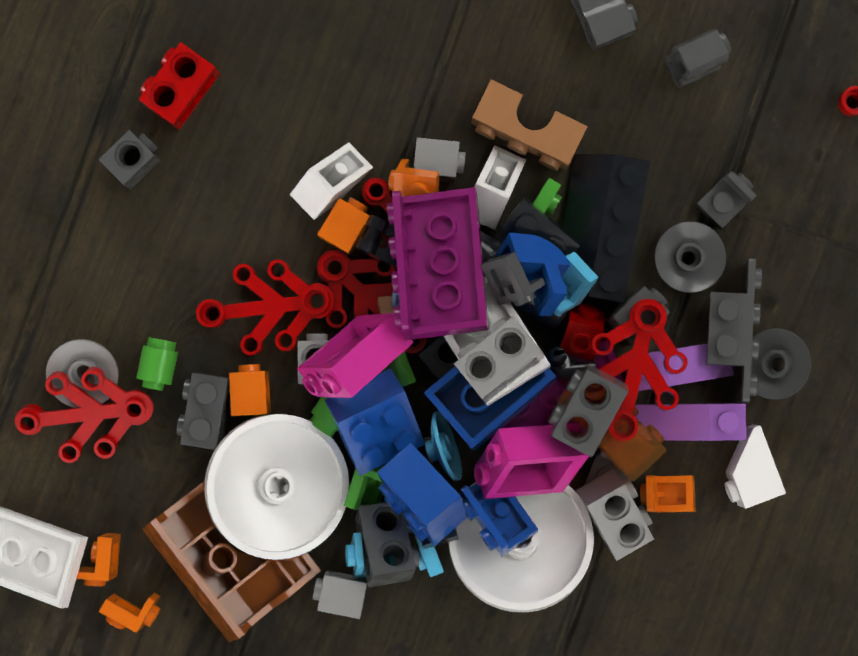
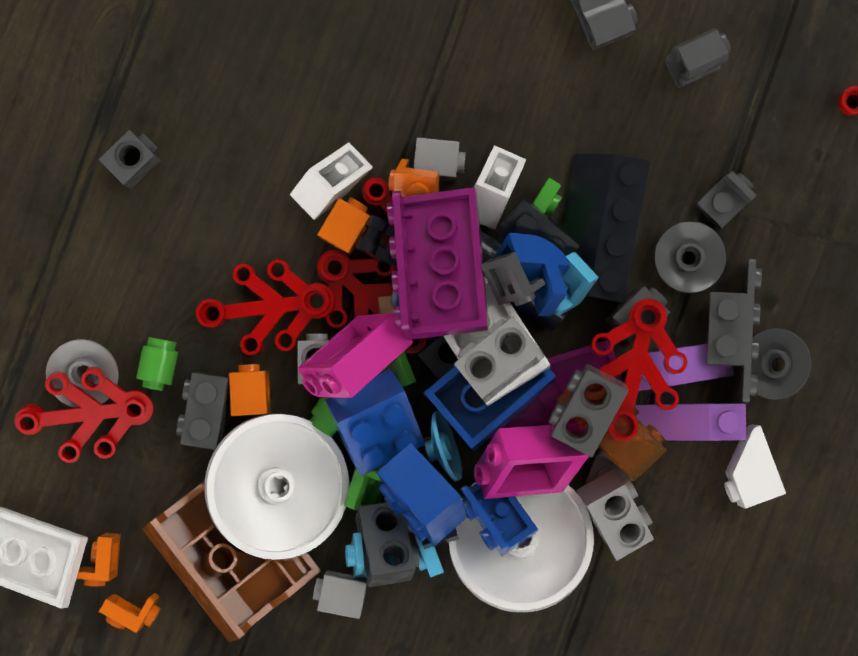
red brick [138,42,220,130] -> none
medium nougat arch [471,79,588,171] -> none
black arm [546,346,596,382] -> none
red bracket [560,303,605,360] -> none
orange bracket [640,475,696,513] -> none

